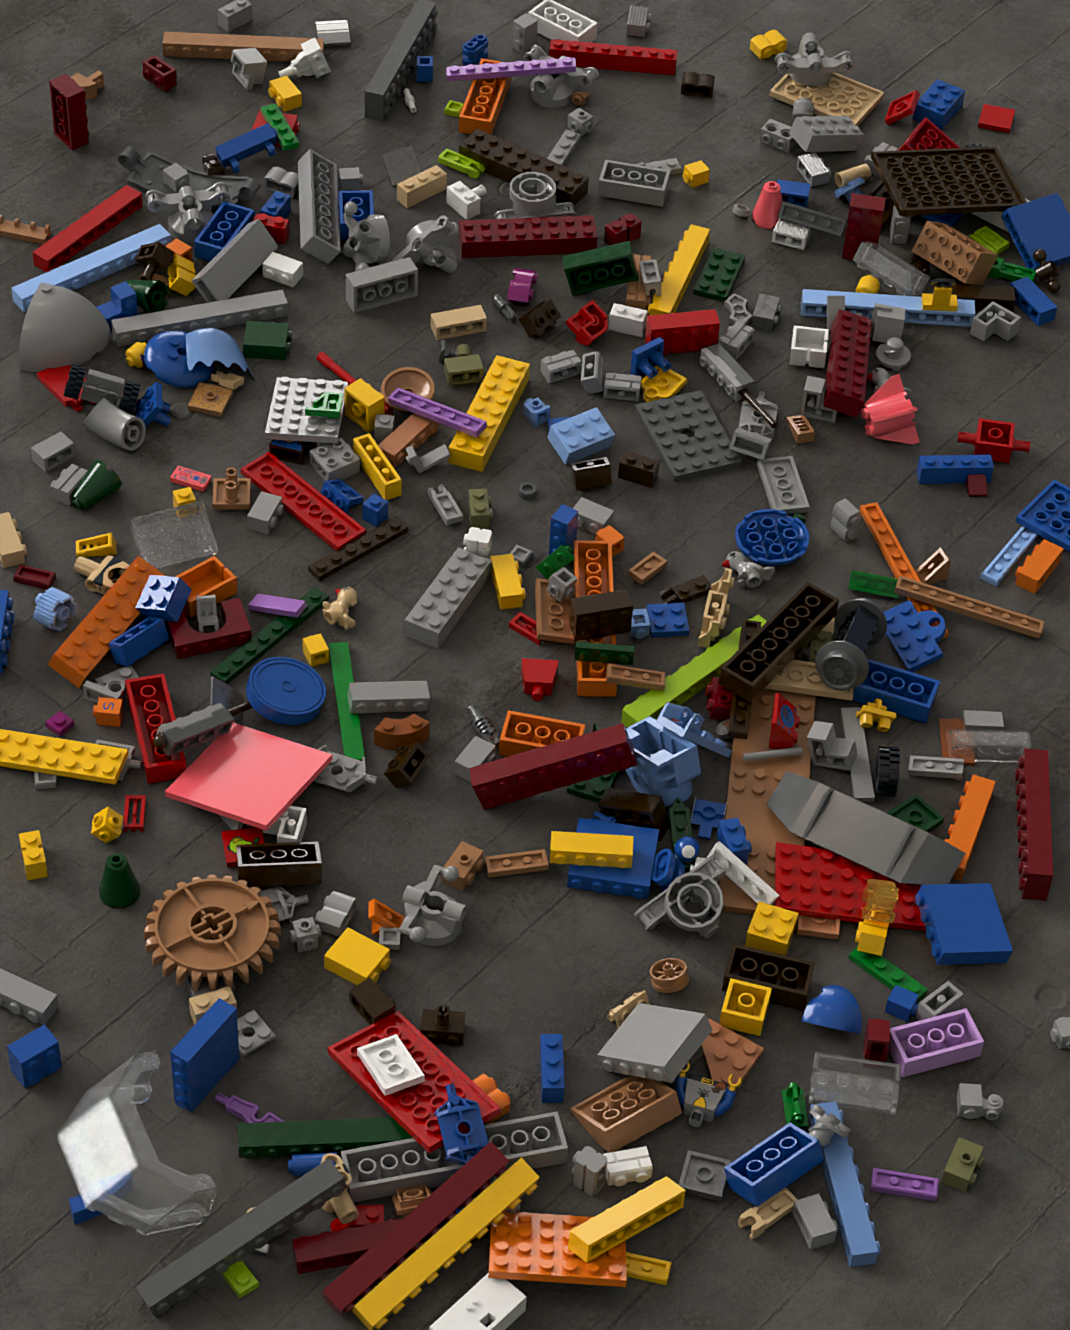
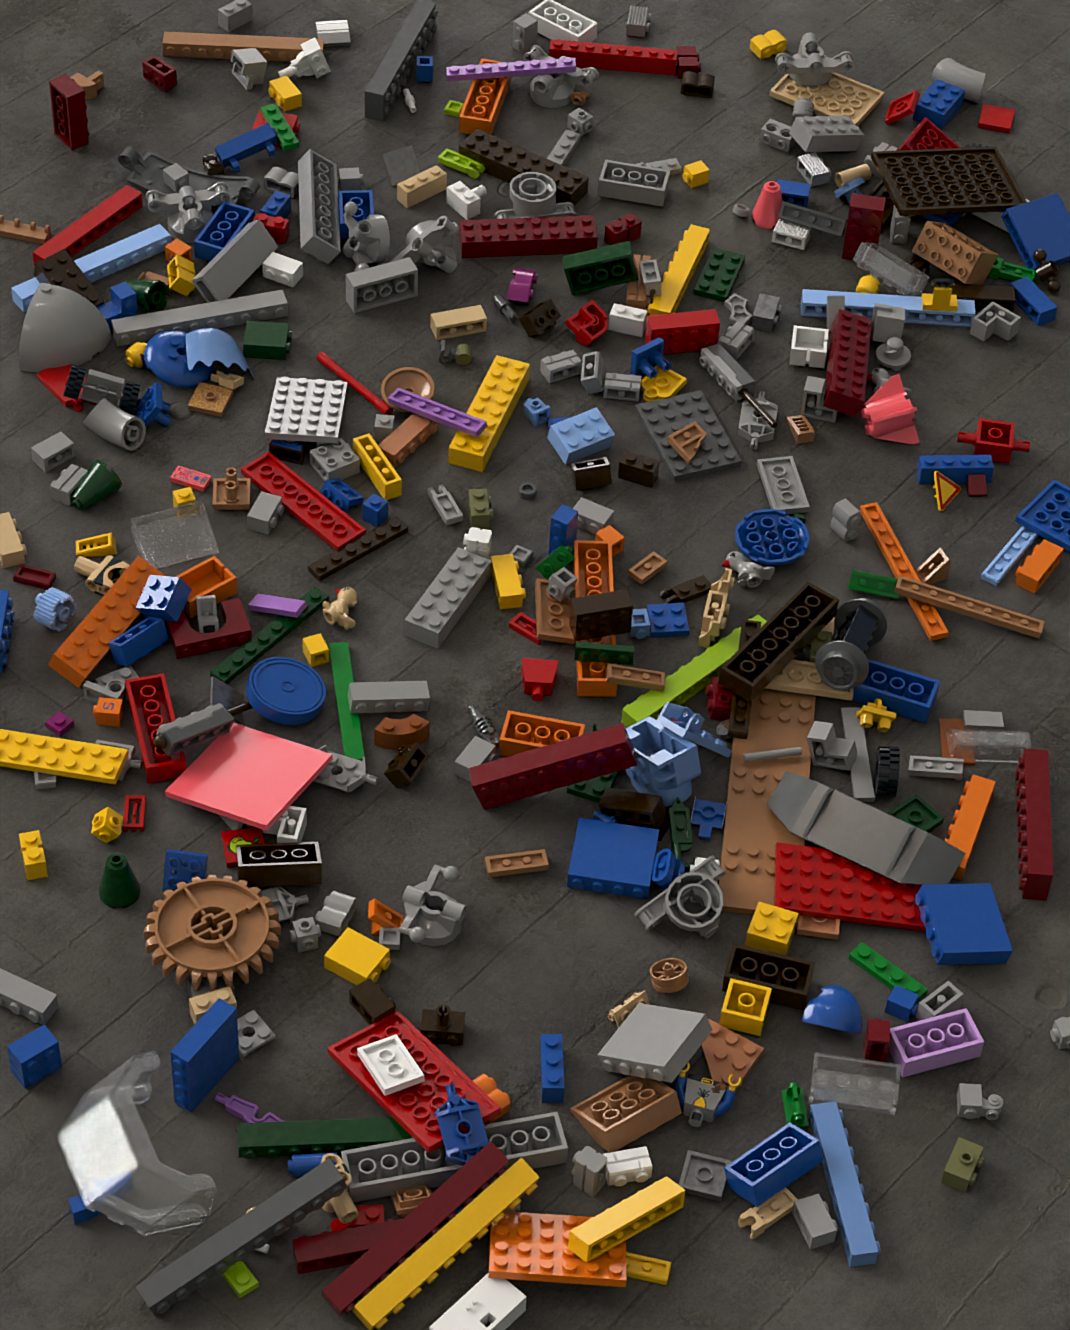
dark brown brick [135,242,175,280] -> none
green wing [305,392,344,419] -> none
yellow brick [344,378,385,433] -> none
light grey bracket [406,444,451,473] -> none
medium nougat brick [442,841,485,891] -> none
olive brick [444,354,484,386] -> none
blue brick [462,34,489,66] -> none
yellow brick [549,831,633,868] -> none
blue piece [674,836,700,862] -> none
white tile [707,841,780,905] -> none
blue brick [717,818,752,864] -> none
light grey brick [729,428,772,460] -> none
red slope [769,693,800,749] -> none
light grey plate [808,1104,851,1146] -> none
yellow piece [855,915,890,956] -> none
clear yellow brick [862,879,899,923] -> none
medium lavender tile [870,1168,939,1201] -> none
blue plate [883,600,946,672] -> none
lime plate [969,226,1010,254] -> none
none -> dark brown brick [33,249,105,307]
none -> blue plate [162,849,208,891]
none -> medium nougat wing [667,421,707,464]
none -> dark red piece [676,46,701,79]
none -> light grey brick [932,58,986,103]
none -> piece [933,471,961,511]

